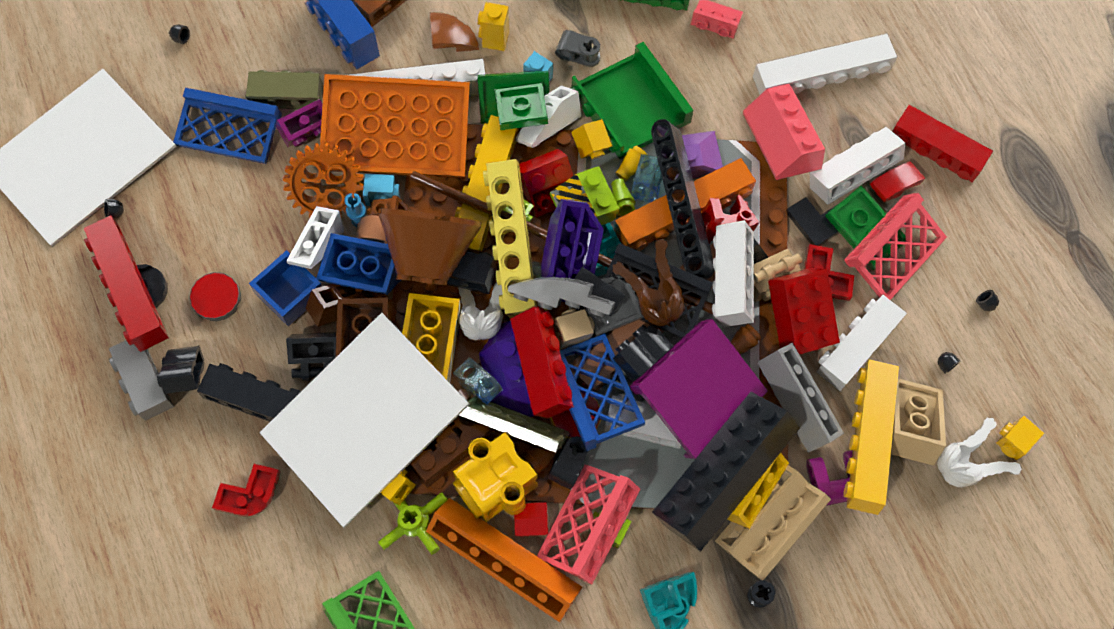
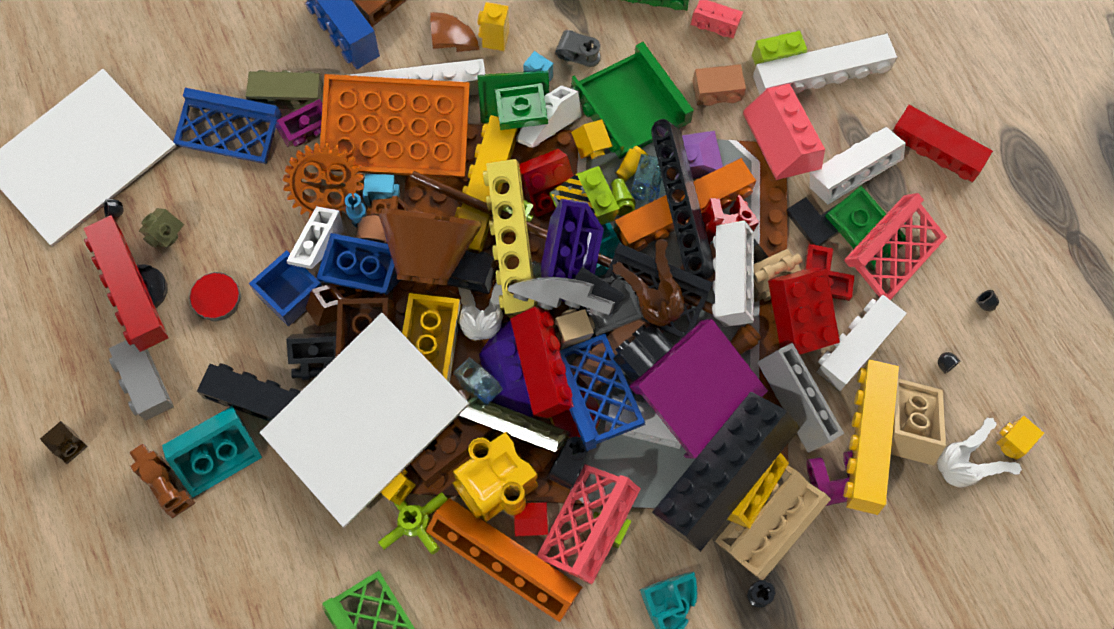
black brick [157,345,204,394] -> none
black hinge [169,24,190,44] -> none
red plate [212,464,281,517] -> none
red slope [869,161,925,202] -> none
none -> dark brown brick [40,421,88,464]
none -> dark orange hips [130,444,195,518]
none -> olive brick [139,208,185,248]
none -> teal slope [162,406,262,498]
none -> nougat brick [692,64,746,106]
none -> lime brick [752,31,808,66]

